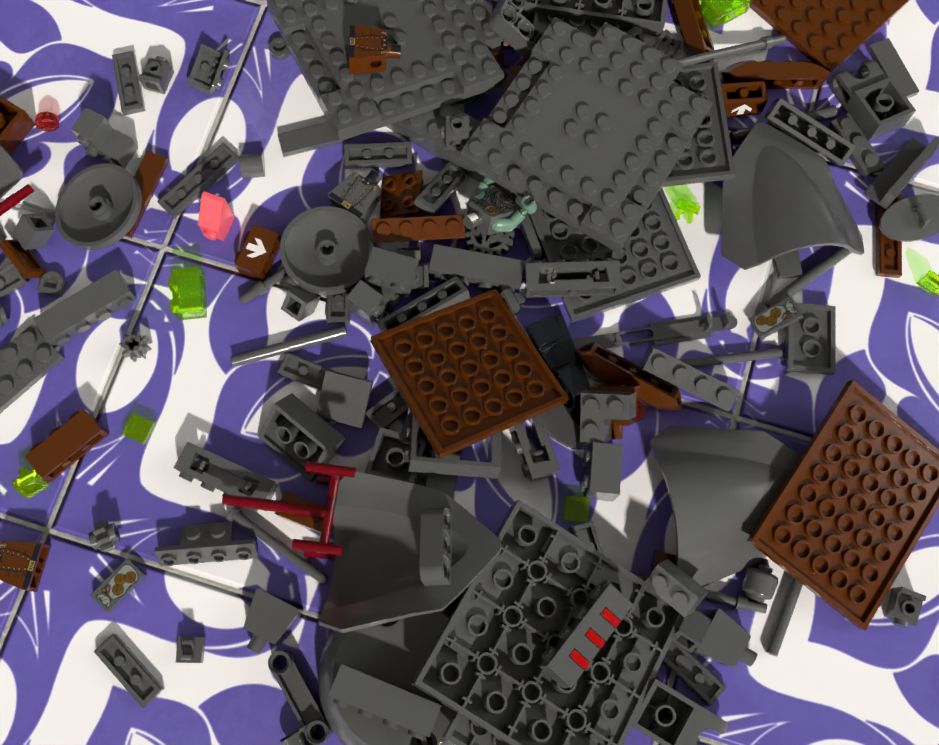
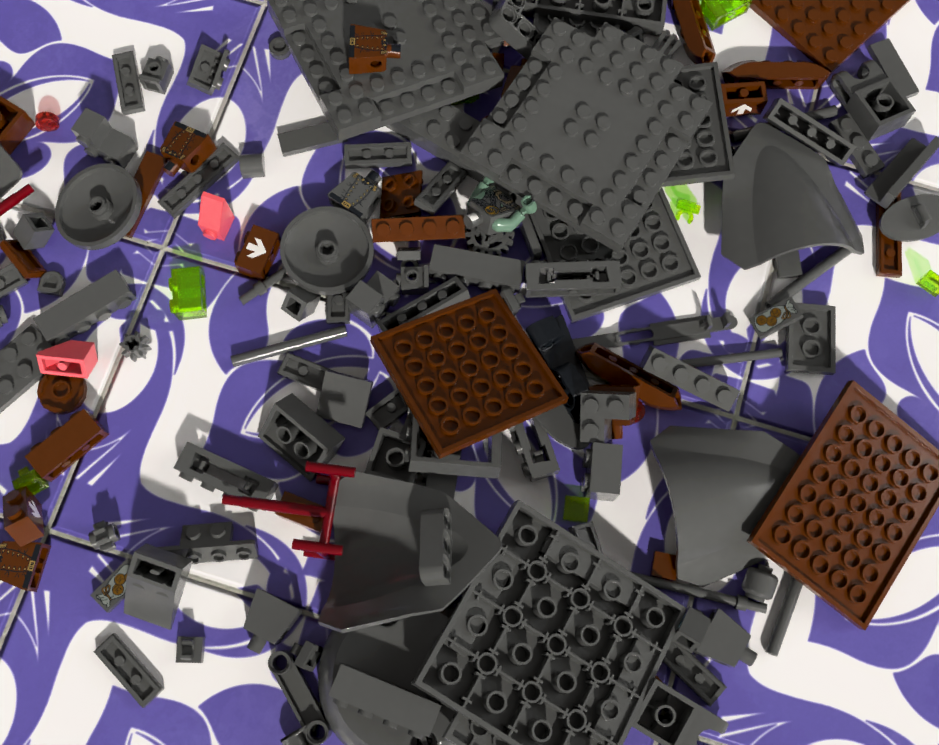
clear neon green tile [122,413,156,445] -> none
dark grey bar [226,506,328,584] -> none
dark grey brick [365,246,419,294] -> none
dark grey brick [441,114,474,150] -> none
dark grey brick [539,583,633,688] -> none
dark grey brick [644,559,708,617] -> none
dark grey bar [675,35,787,67] -> none
dark grey brick [884,587,926,628] -> none
none -> reddish brown brick [3,486,44,547]
none -> coral slope [36,340,98,379]
none -> reddish brown tile [37,374,88,415]
none -> dark grey slope [124,543,193,630]
none -> reddish brown torso [160,121,217,177]
none -> dark grey tile [290,640,323,672]

